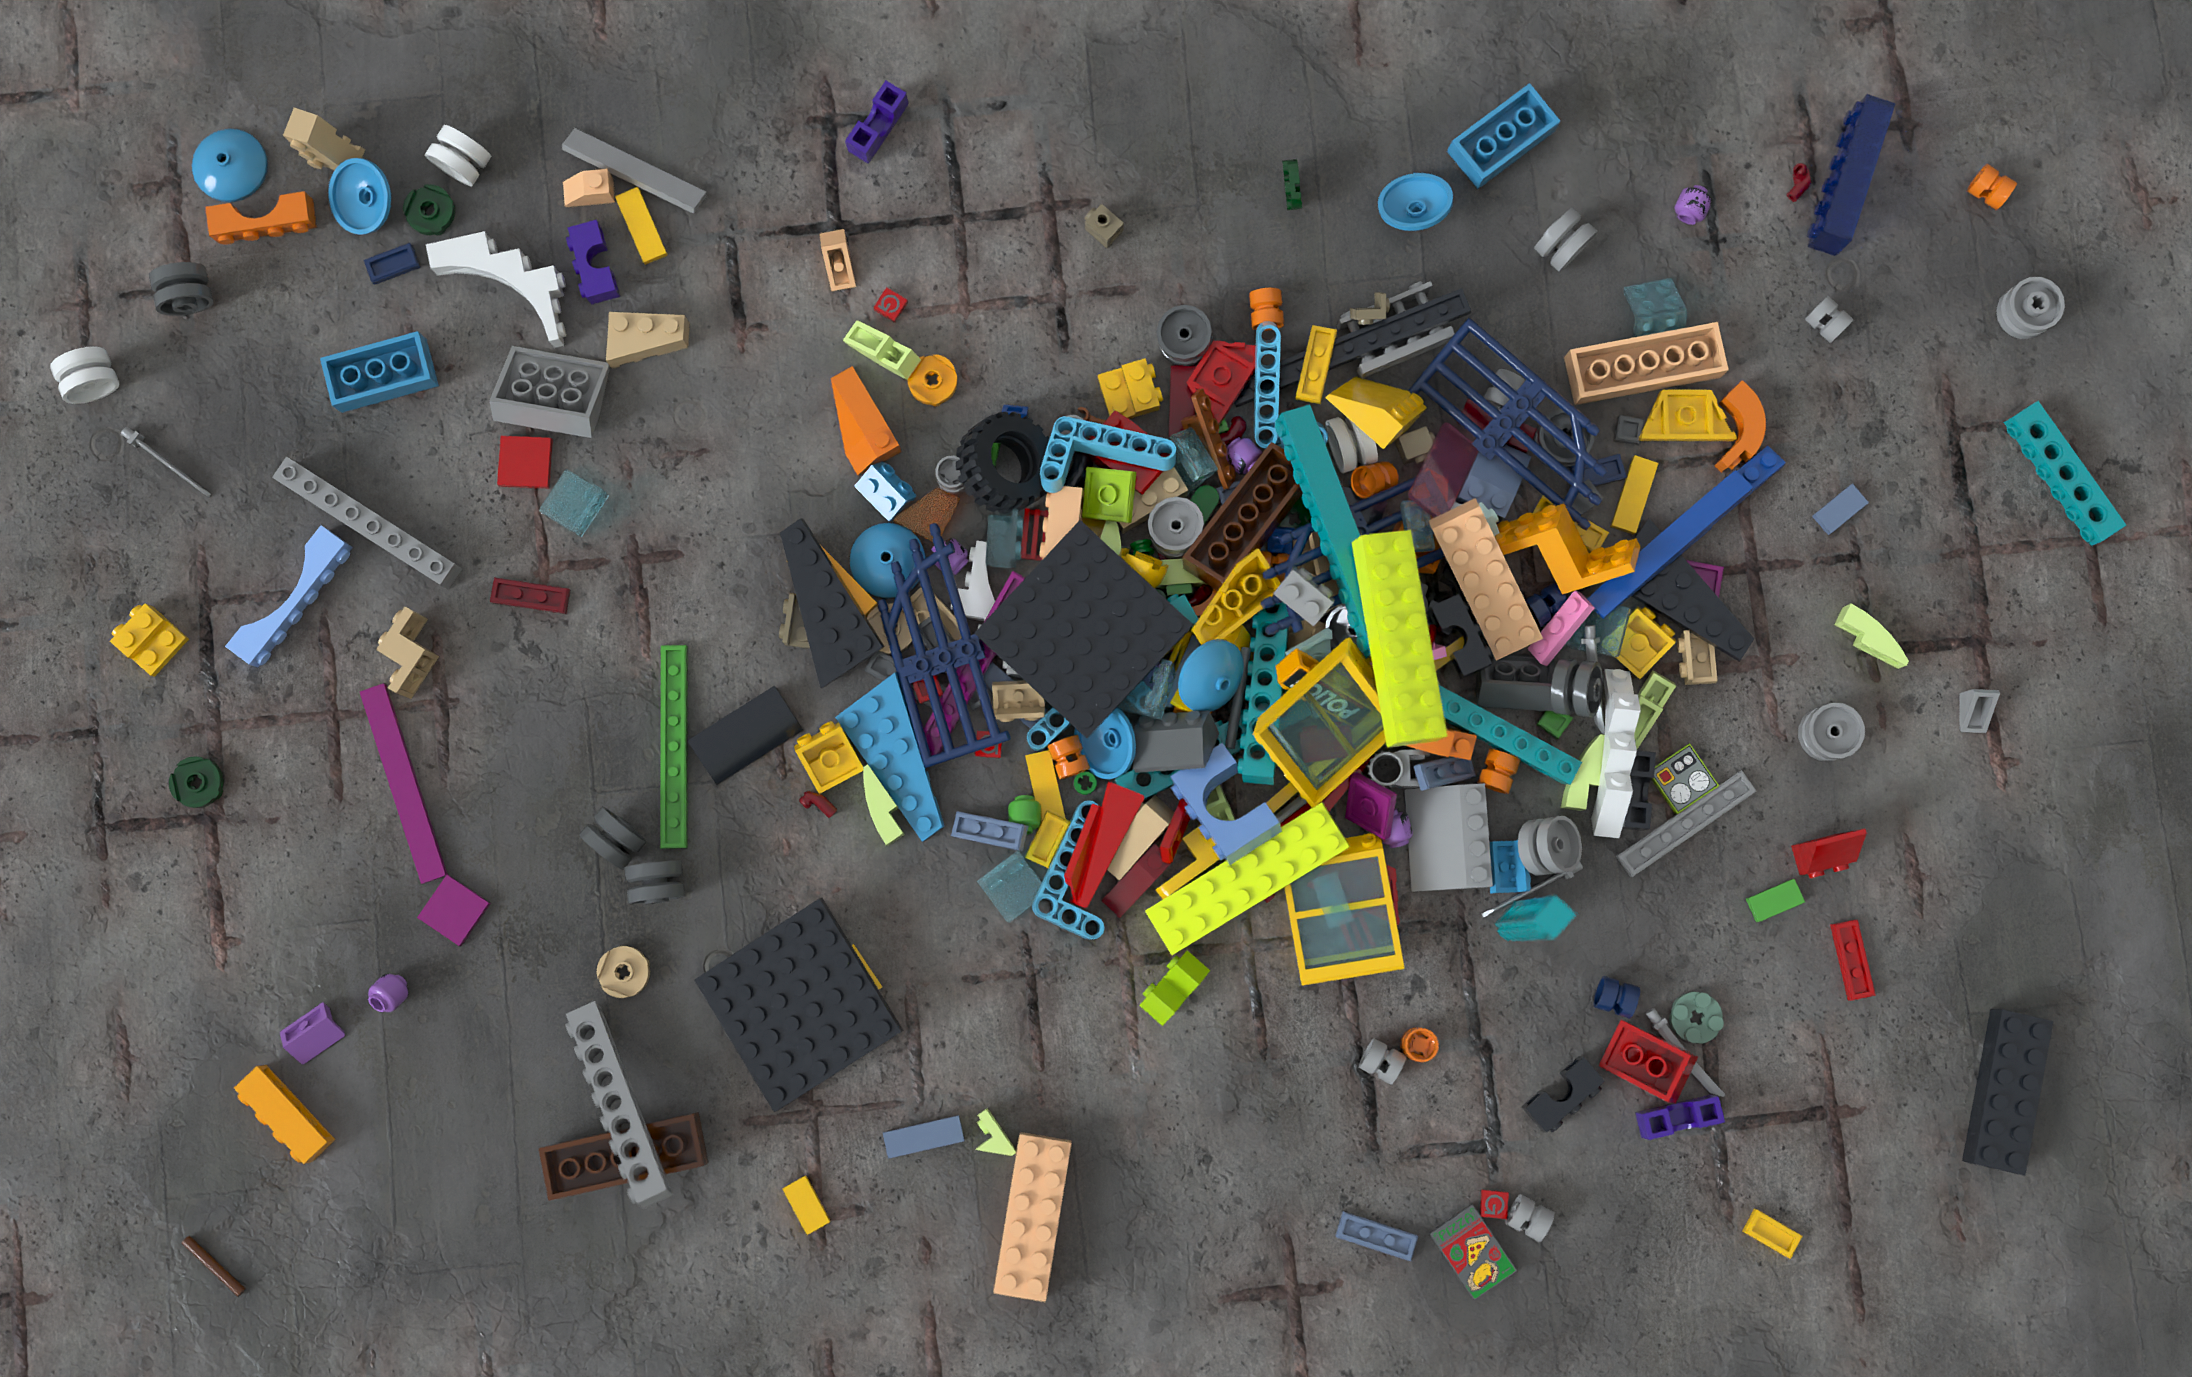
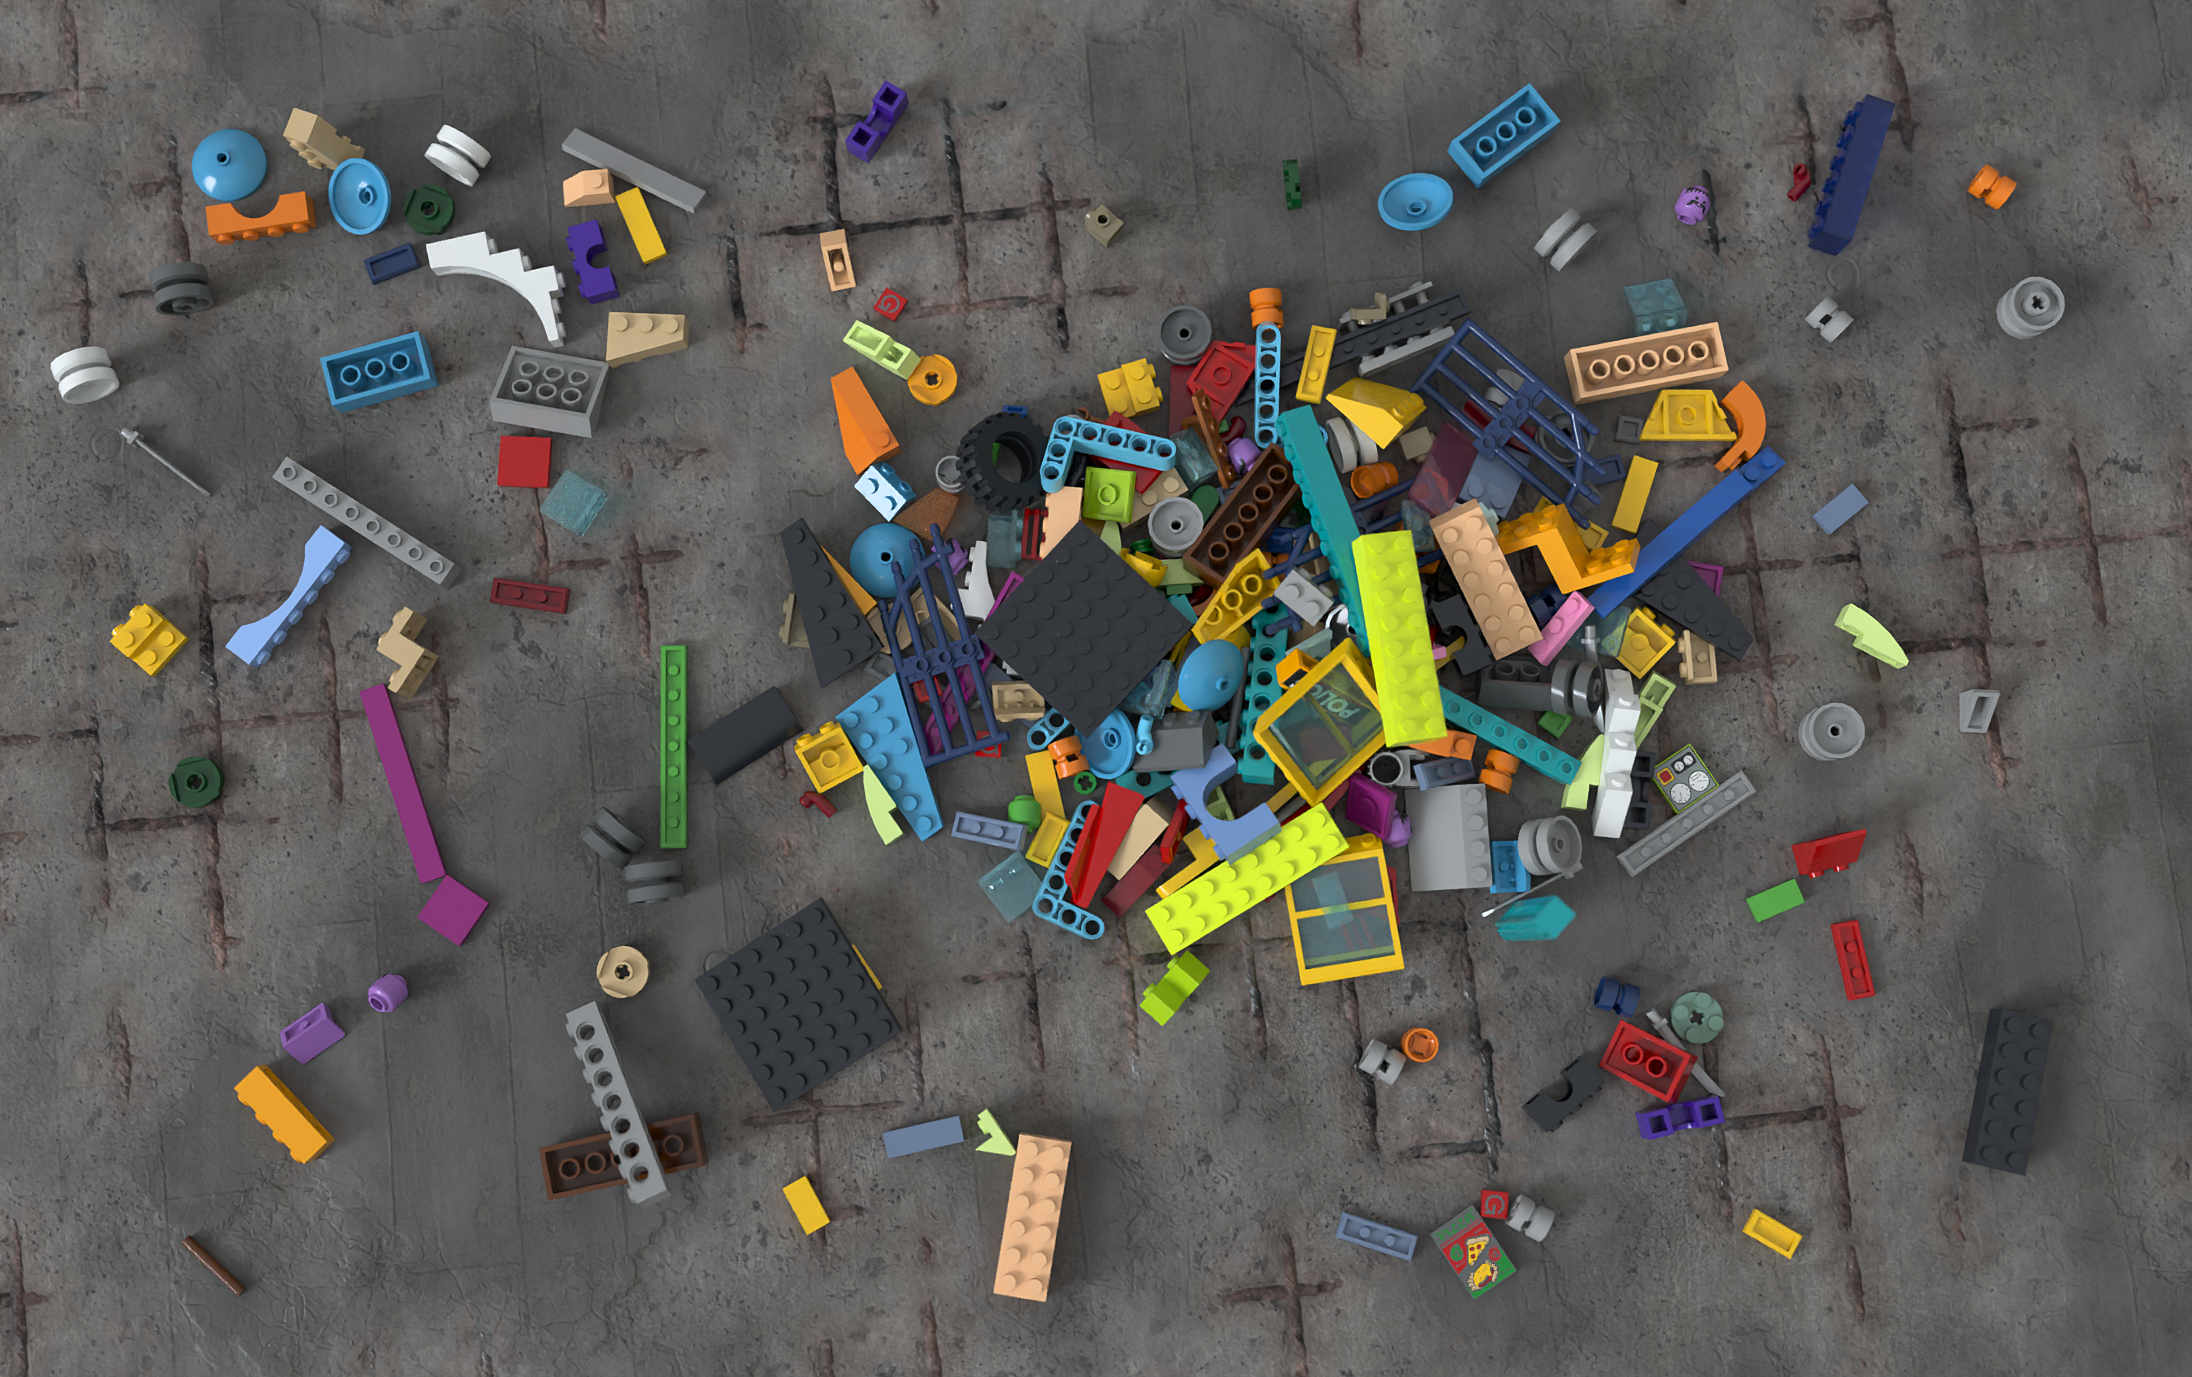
teal brick [2004,401,2126,546] -> none
none -> medium azure arm [1135,715,1154,755]

